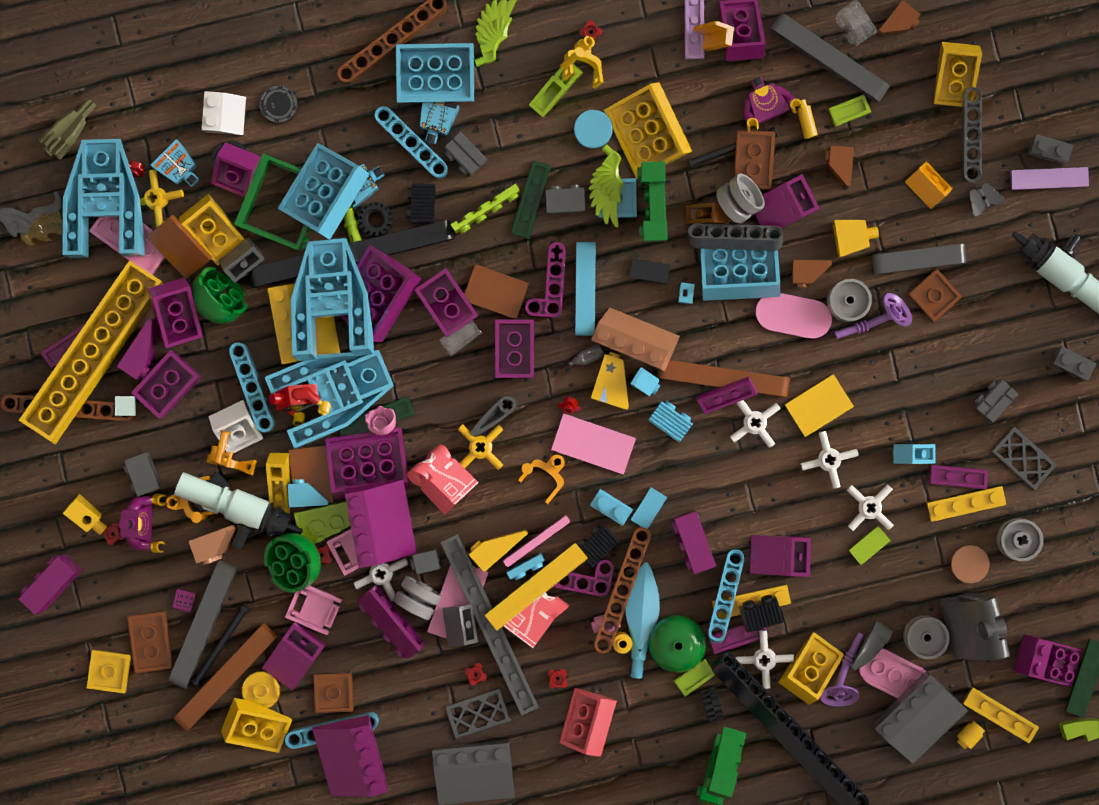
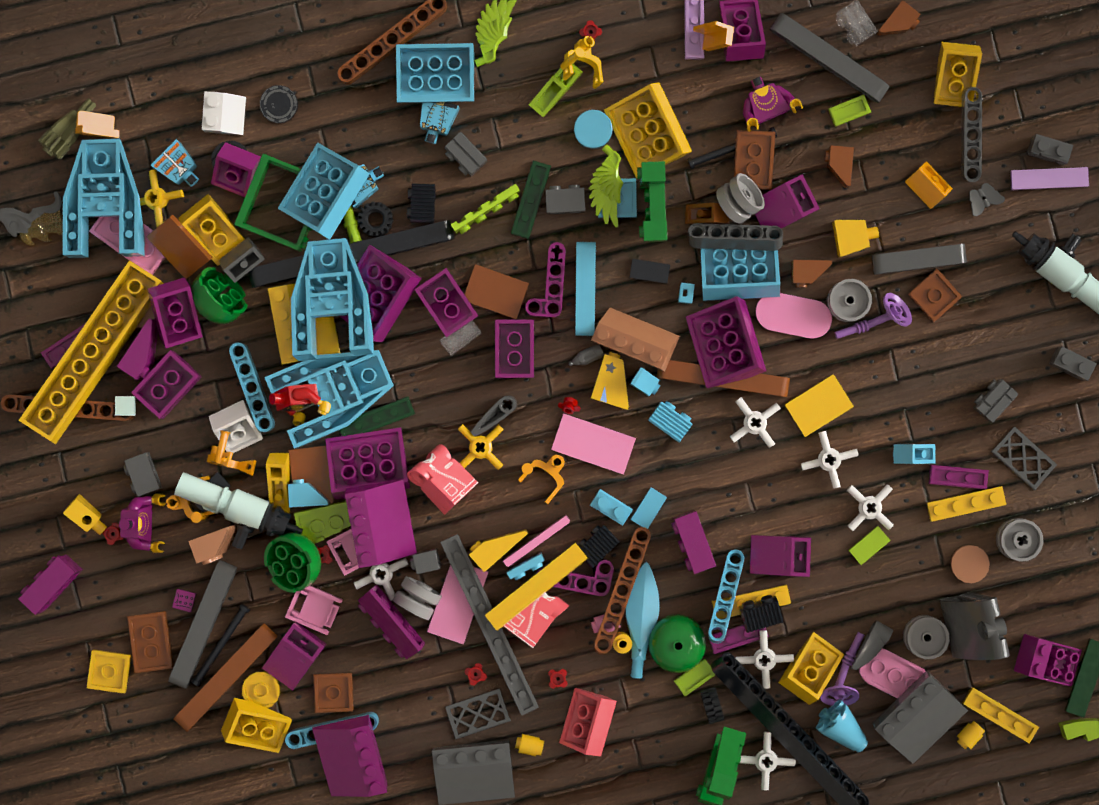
red plate [129,161,145,177] -> none
bright pink hair [365,406,396,435] -> none
medium azure beam [375,106,448,179] -> none
dark grey brick [443,604,478,646] -> none
magenta tile [697,377,757,414] -> none
yellow cylinder [797,100,818,139] -> none
none -> panel [75,111,119,139]
none -> yellow brick [515,734,544,757]
none -> magenta slope [686,296,766,388]
none -> white bar [740,731,796,790]
none -> medium azure cone [816,700,868,752]

